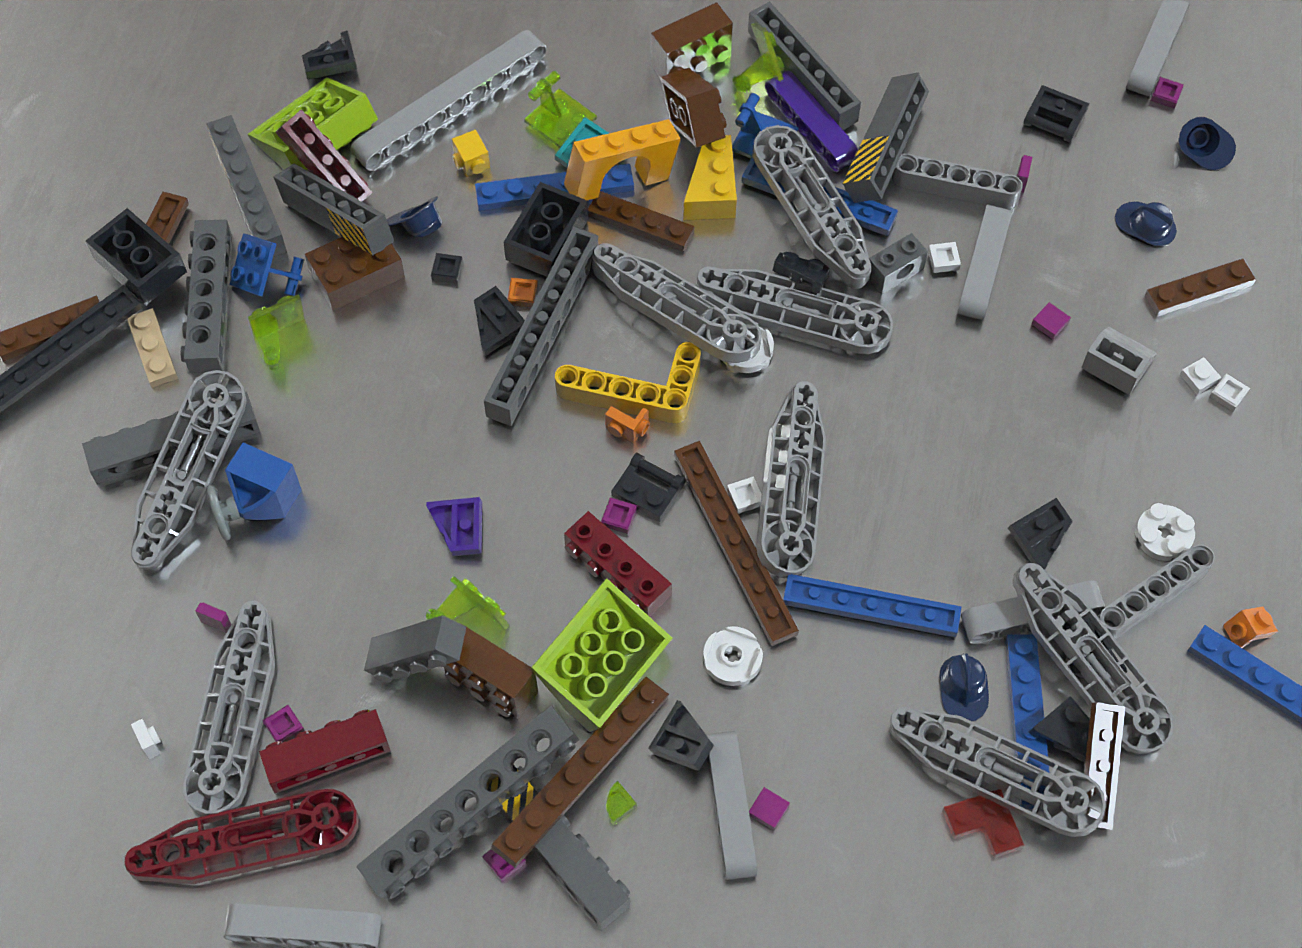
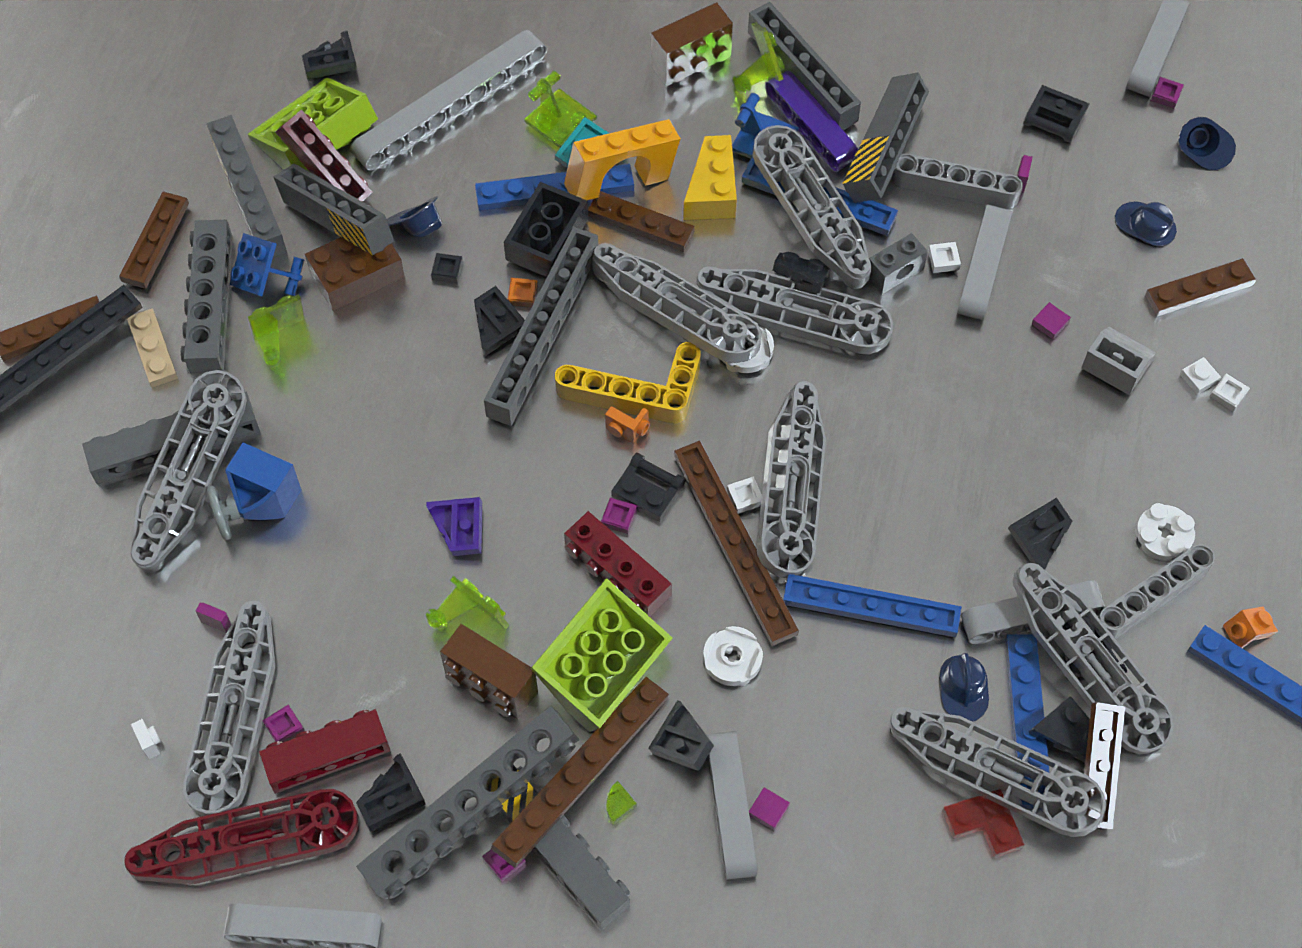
black brick [85,208,187,305] -> none
dark grey brick [364,615,466,683] -> none
yellow brick [452,129,490,177] -> none
reddish brown brick [660,68,727,147] -> none
none -> black wing [356,753,426,832]

